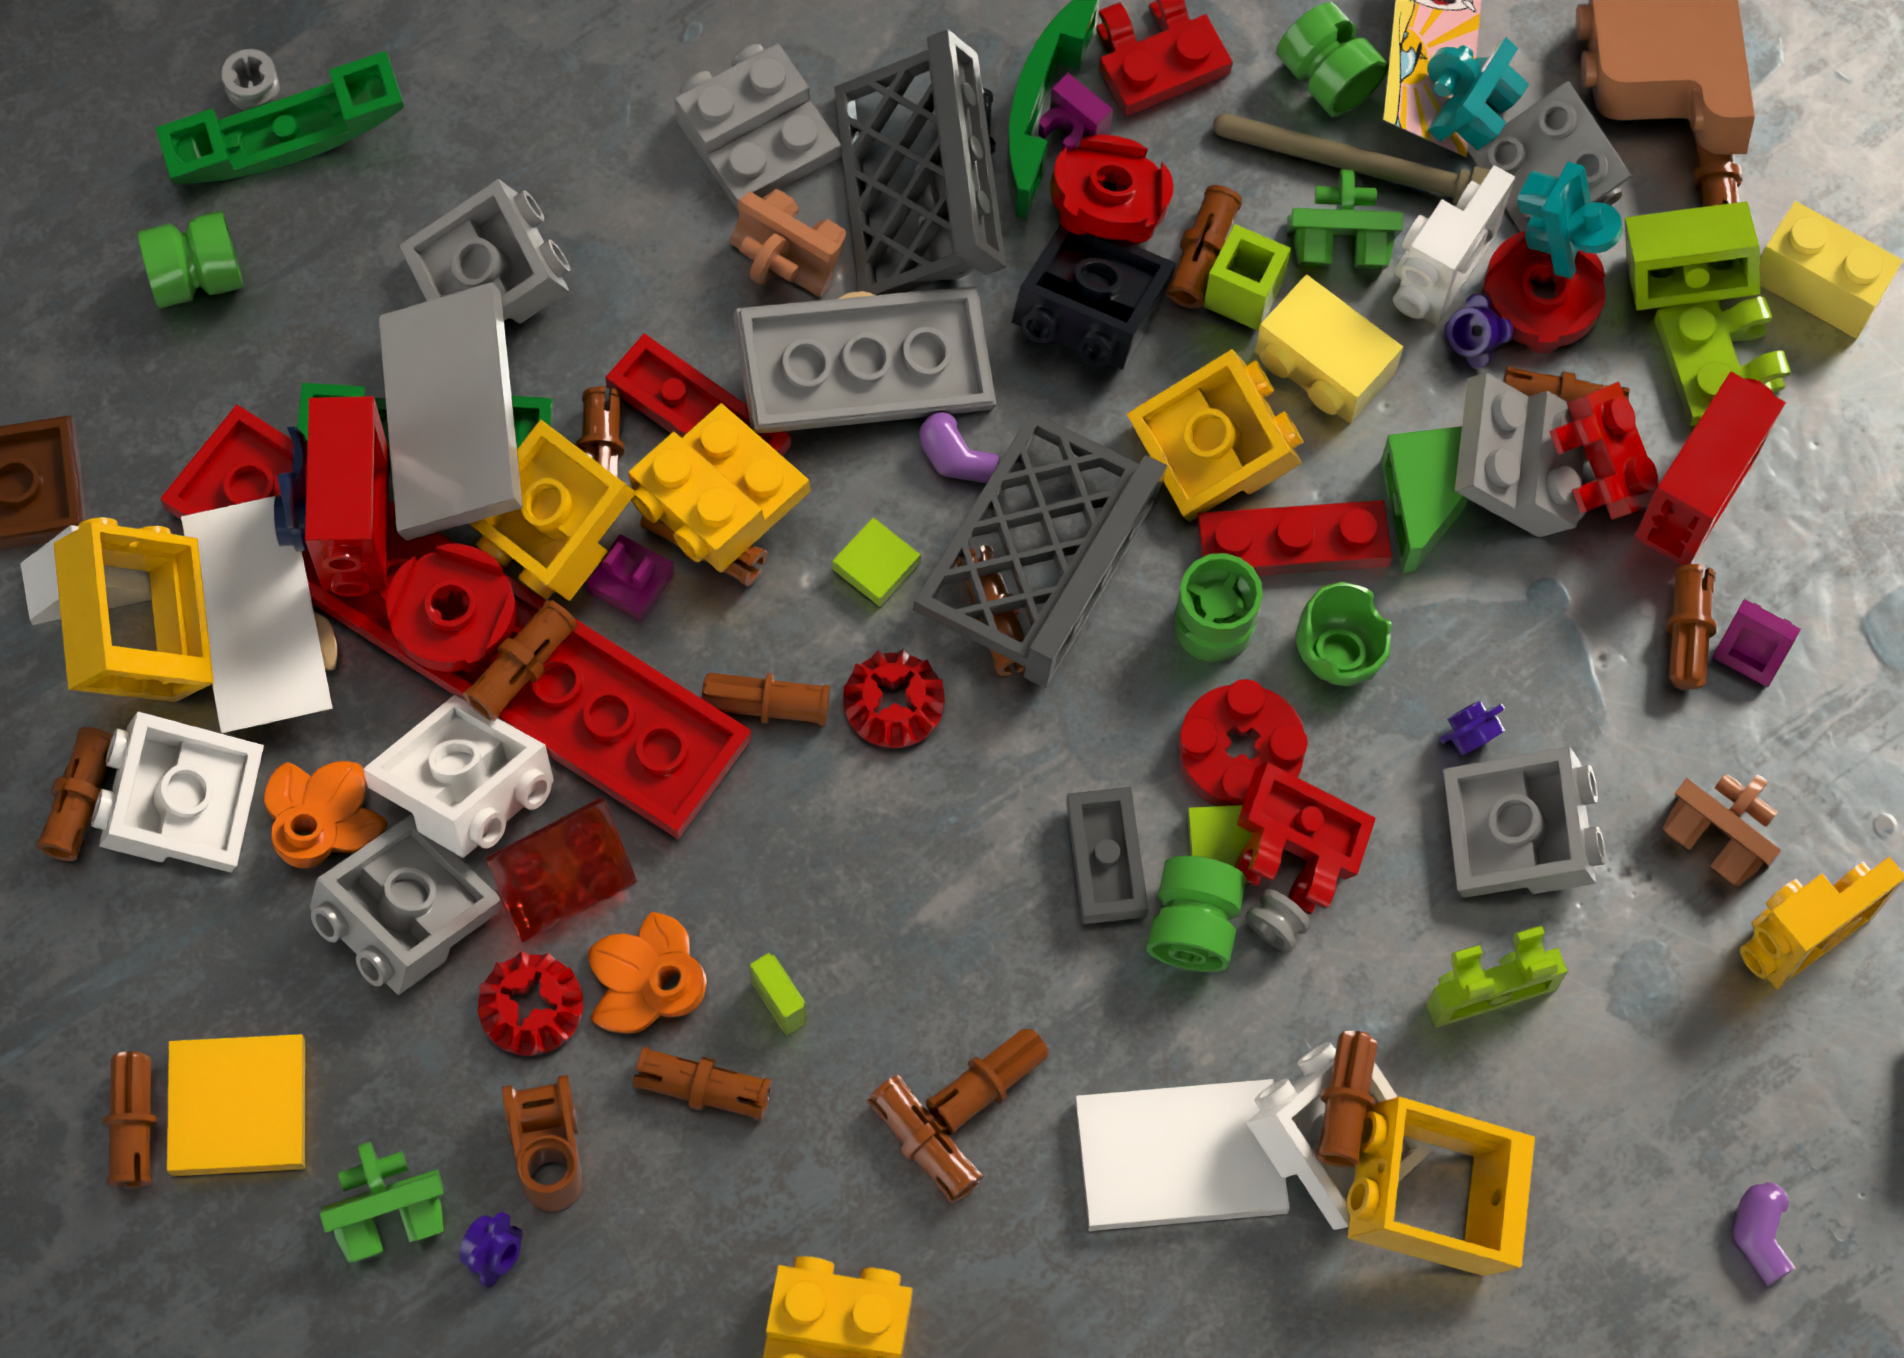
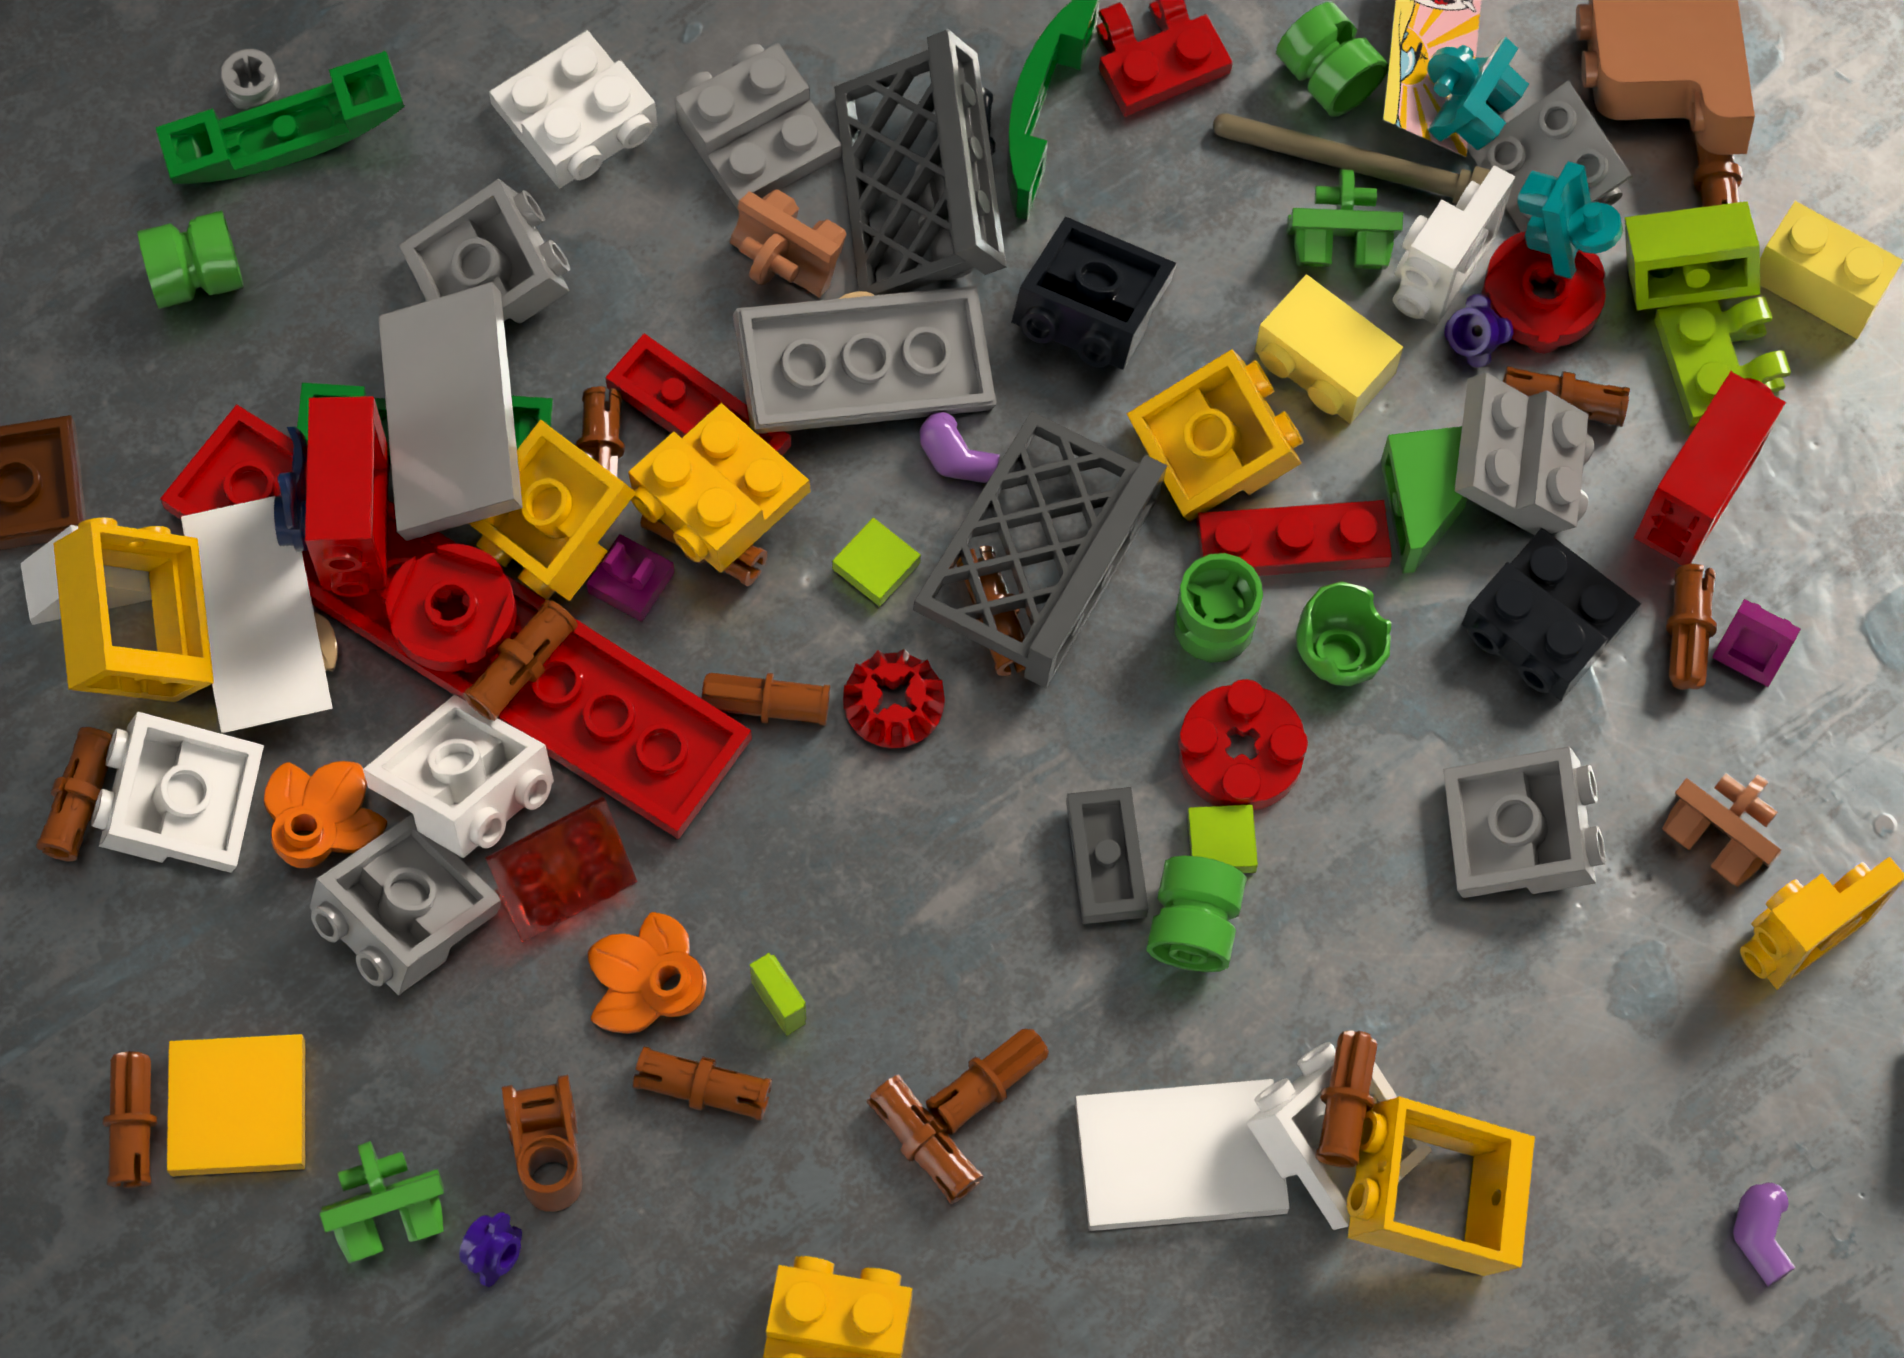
red gear [477,951,583,1056] -> none
magenta tile [1038,73,1113,152] -> none
red plate [1050,135,1174,243] -> none
dark orange pin [1166,185,1242,309] -> none
lime brick [1203,224,1291,331] -> none
red plate [1234,762,1376,915] -> none
light grey bush [1245,889,1311,952] -> none
lime plate [1426,925,1568,1028] -> none
dark purple plate [1439,700,1505,756] -> none
red plate [1549,381,1659,520] -> none
none -> white plate [489,30,658,189]
none -> black plate [1461,528,1641,701]

